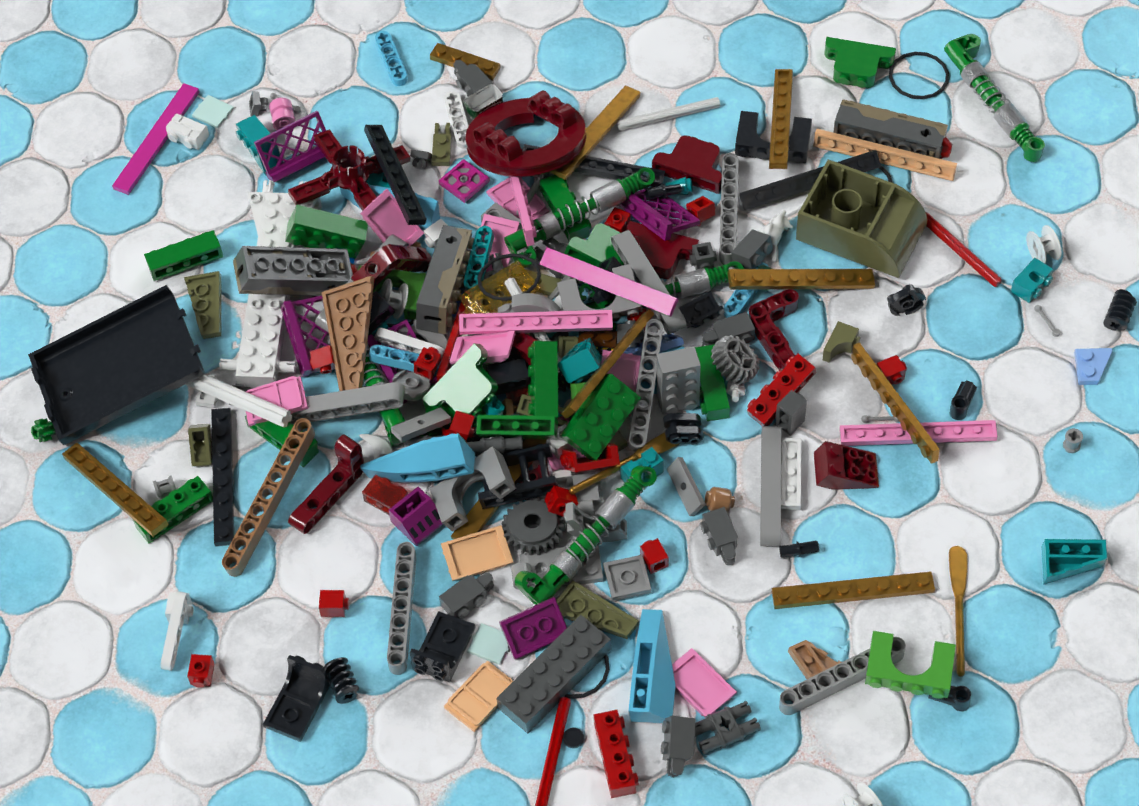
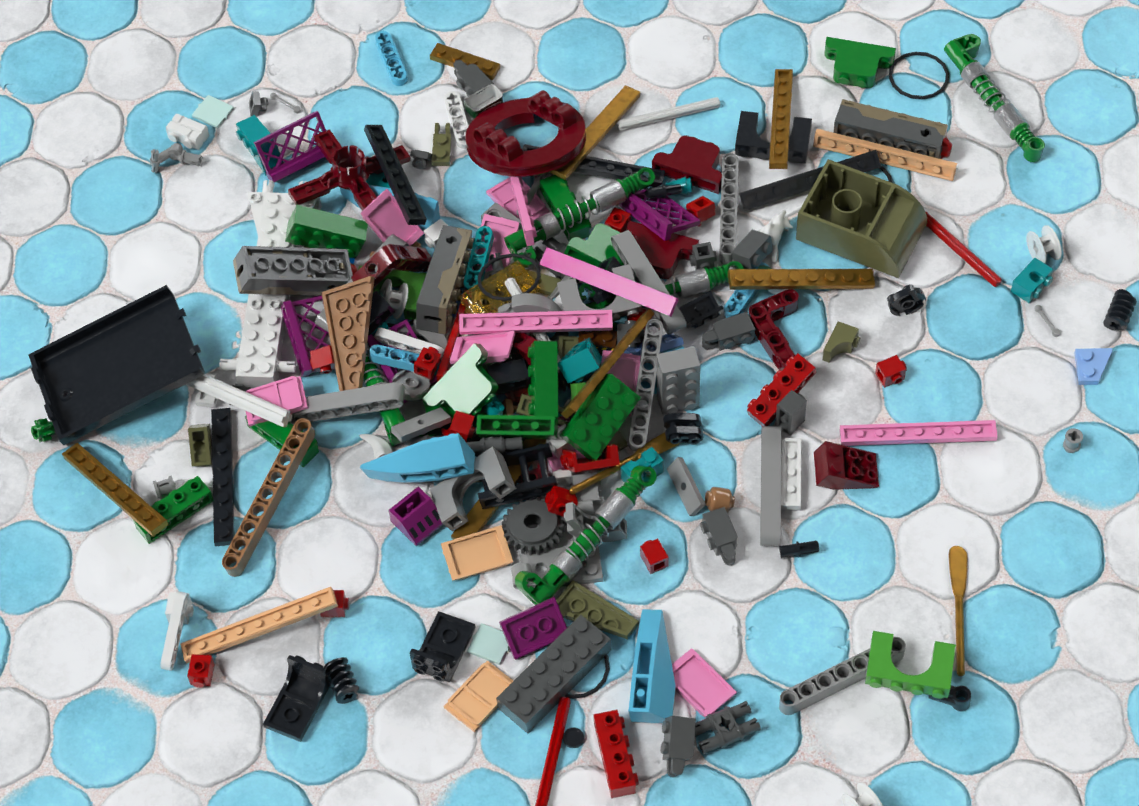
dark pink tile [112,83,200,195] -> none
green brick [144,230,223,281] -> none
olive wing [184,271,221,339] -> none
bright pink wheel [269,98,295,130] -> none
dark red beam [288,434,364,534] -> none
clear red brick [362,474,408,515] -> none
light grey beam [387,542,416,675] -> none
dark pink piece [438,159,490,203] -> none
dark grey hinge [439,573,494,619] -> none
light grey plate [603,555,651,601] -> none
green brick [695,344,730,421] -> none
light grey gear [711,335,760,385] -> none
white bar [726,379,745,402] -> none
pearl gold plate [771,571,935,609] -> none
medium nougat wing [788,640,841,679] -> none
pearl gold plate [851,343,940,464] -> none
light grey hinge [861,415,900,423] -> none
black piece [949,380,977,420] -> none
teal wedge [1041,539,1107,585] -> none
none -> light grey pin [150,143,202,173]
none -> light nougat tile [180,587,338,663]

